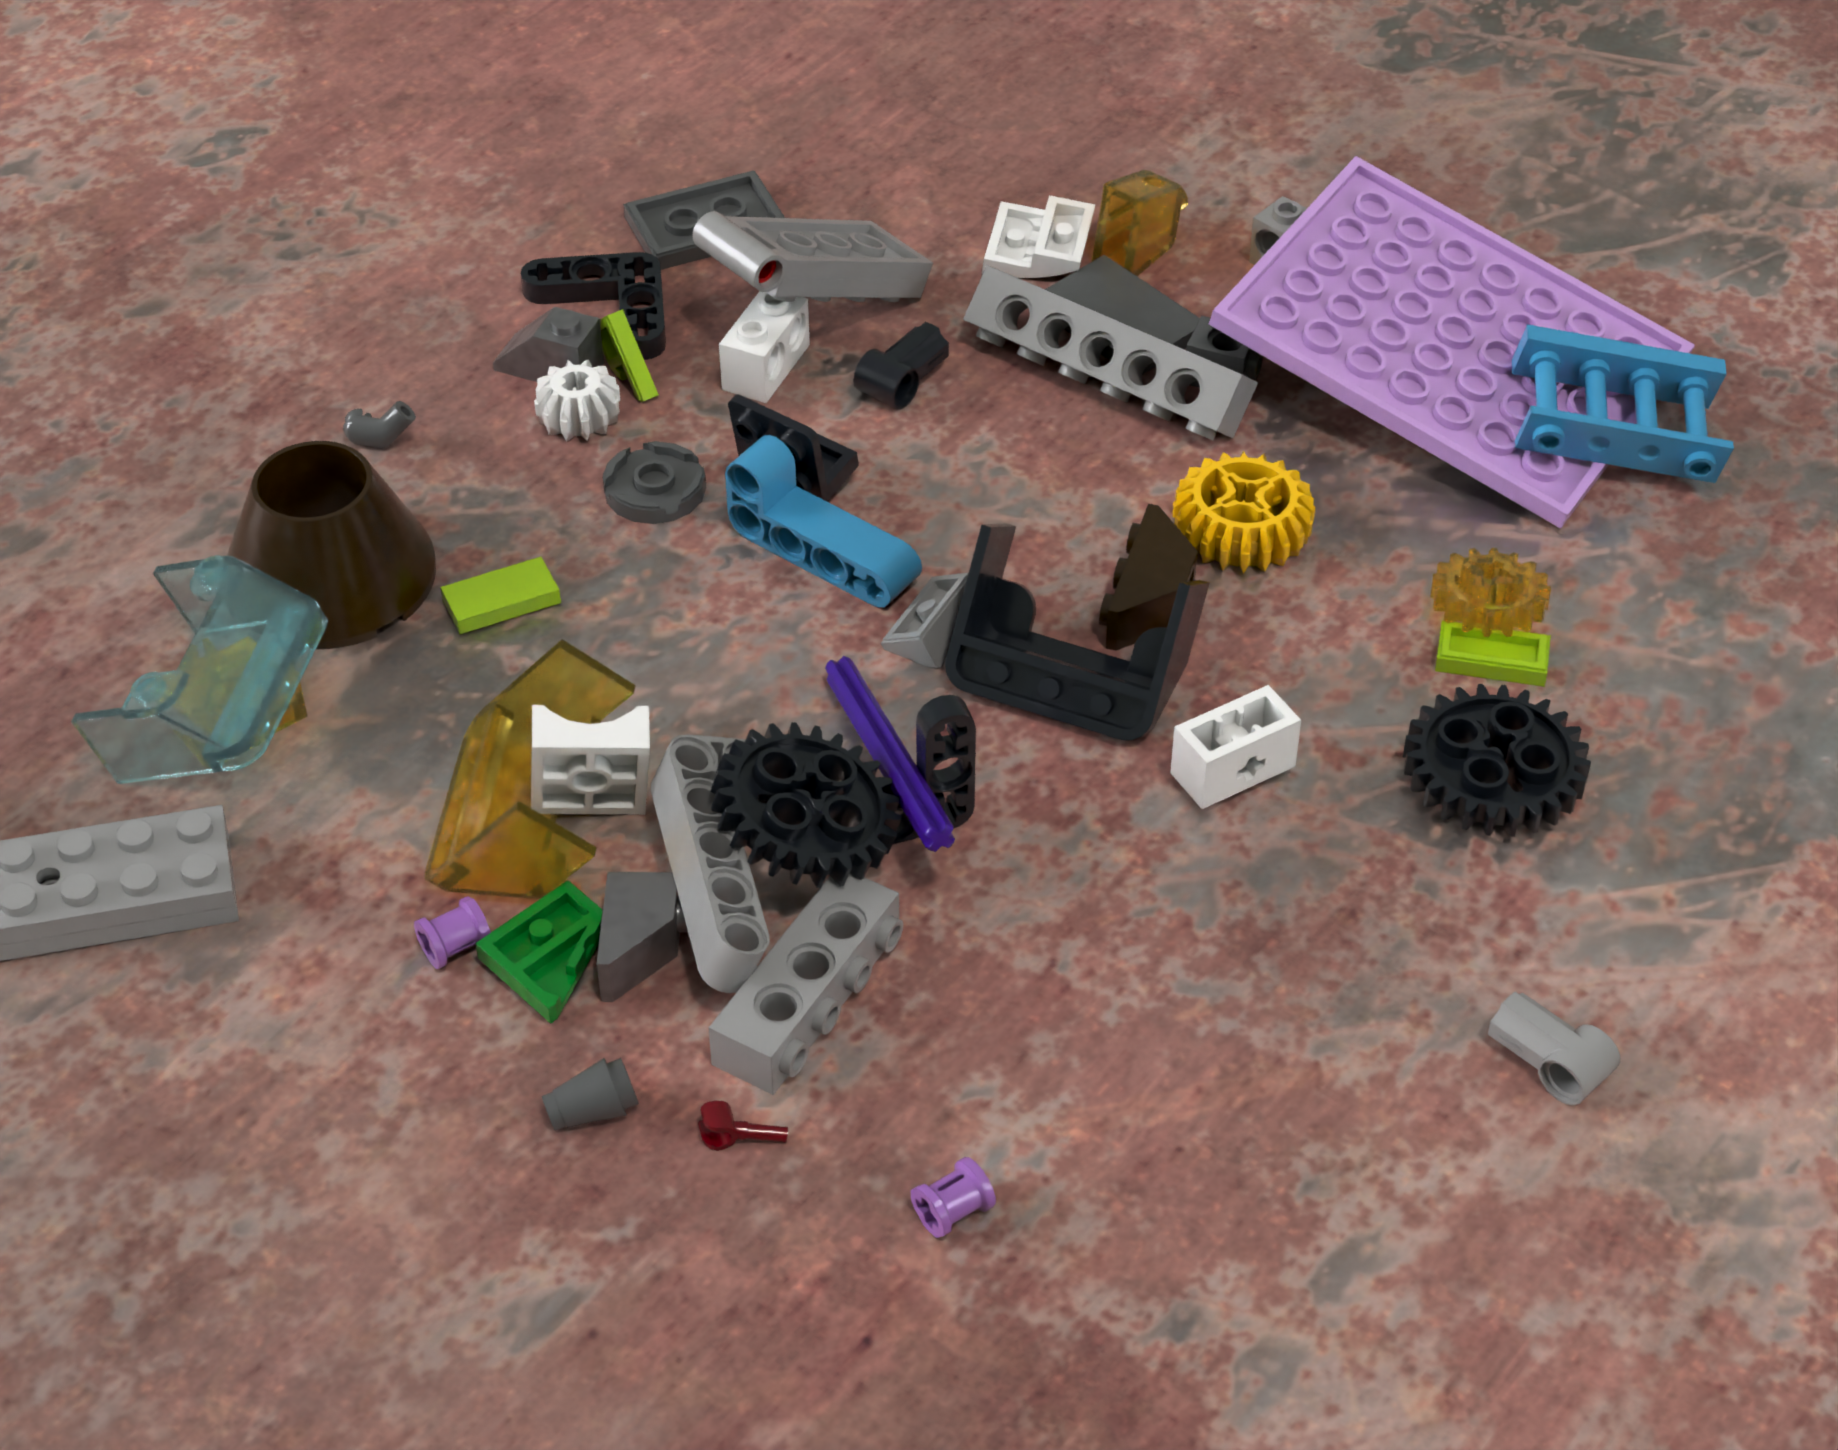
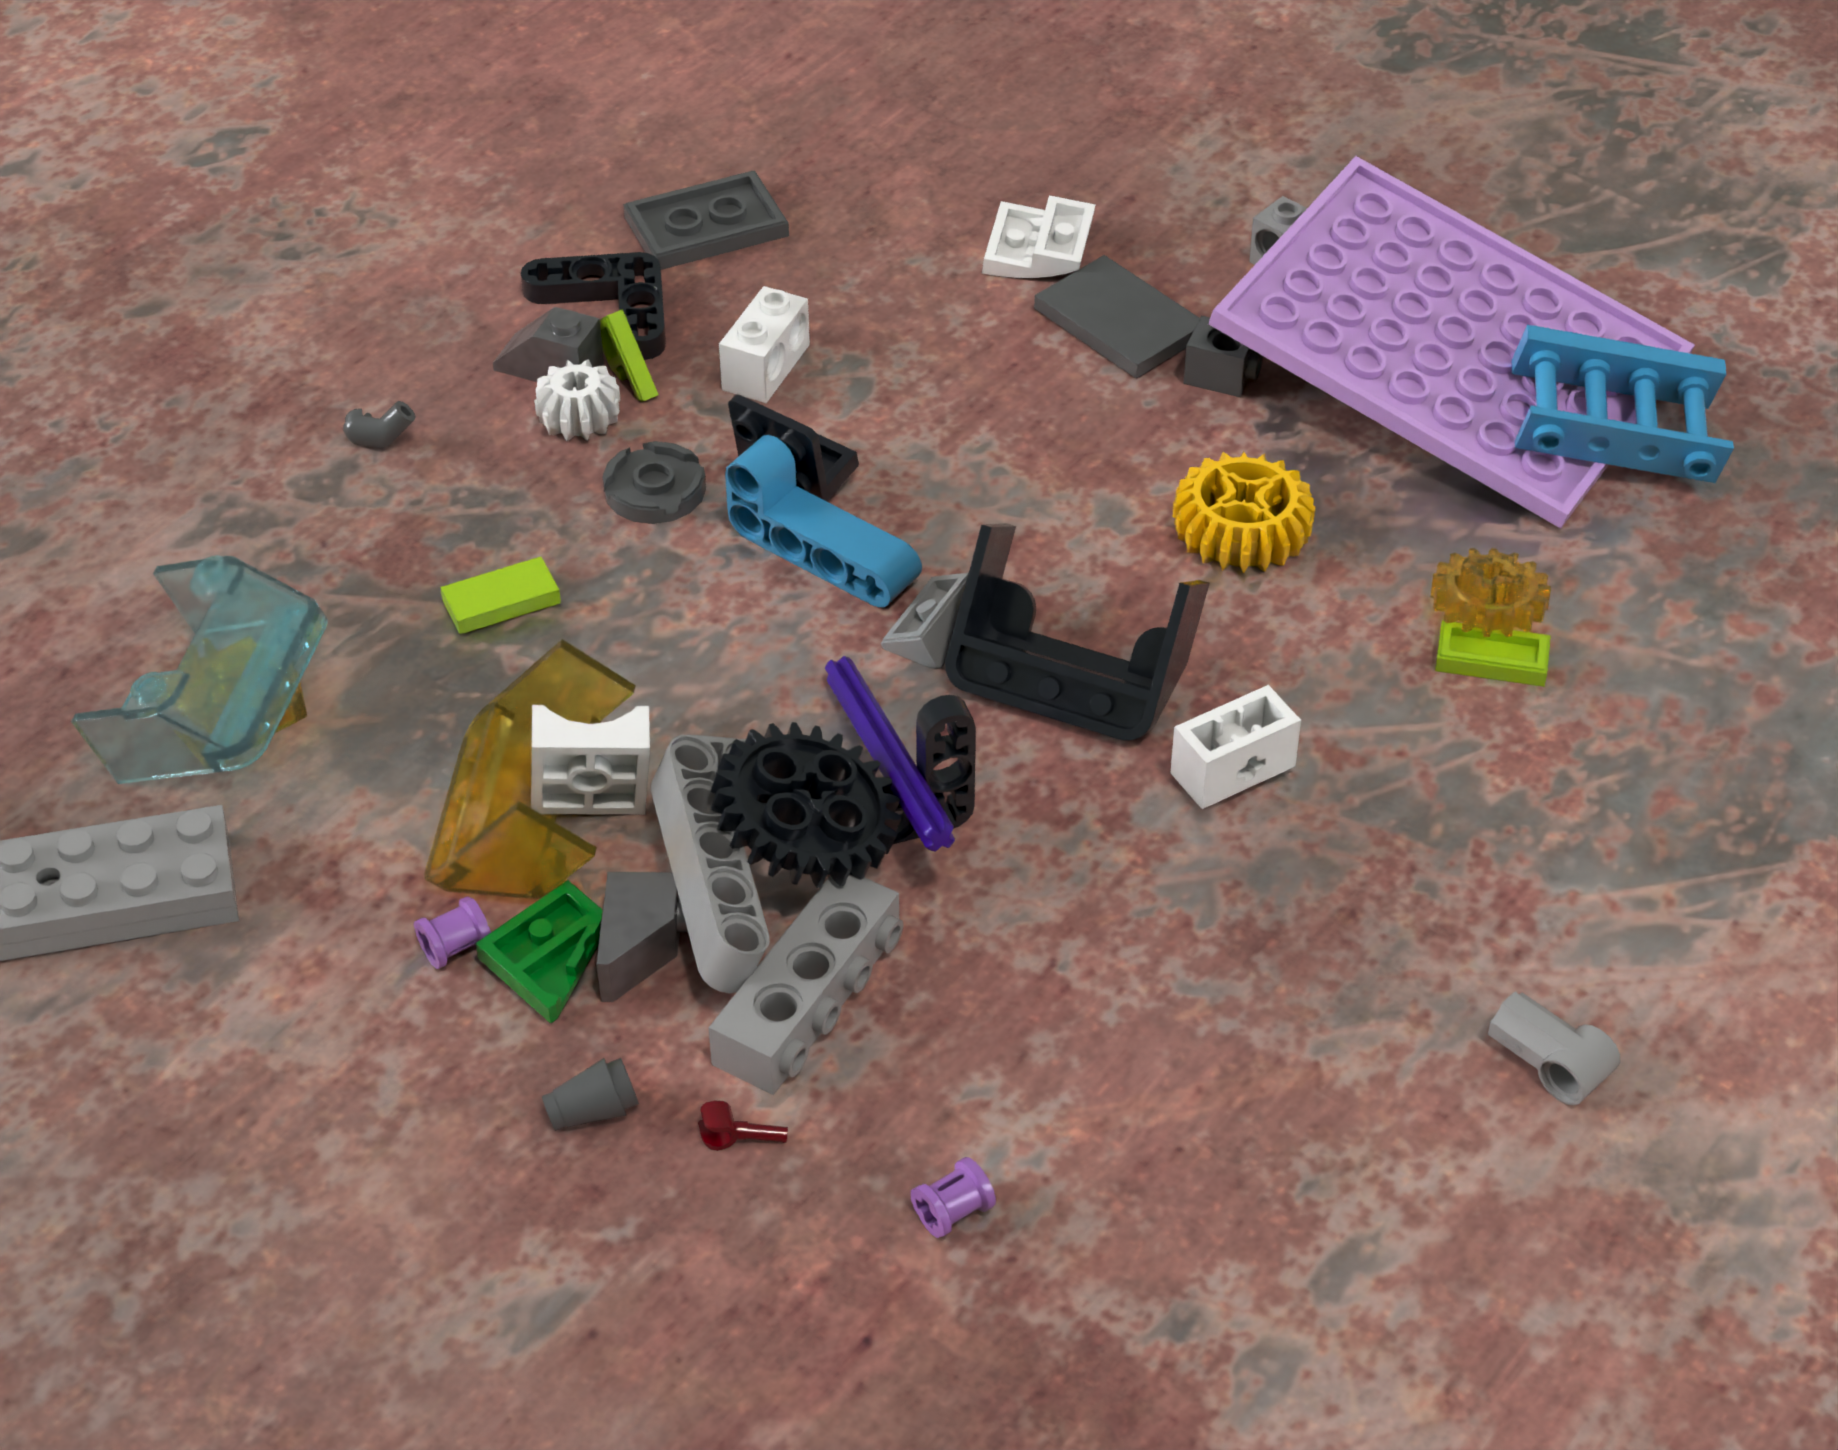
dark brown cone [222,441,436,649] -> none
light grey hinge [692,211,933,302] -> none
black piece [853,321,949,409] -> none
light grey brick [963,265,1258,441] -> none
clear yellow torso [1092,170,1188,277] -> none
dark brown slope [1099,504,1198,651] -> none
black gear [1403,684,1591,837] -> none

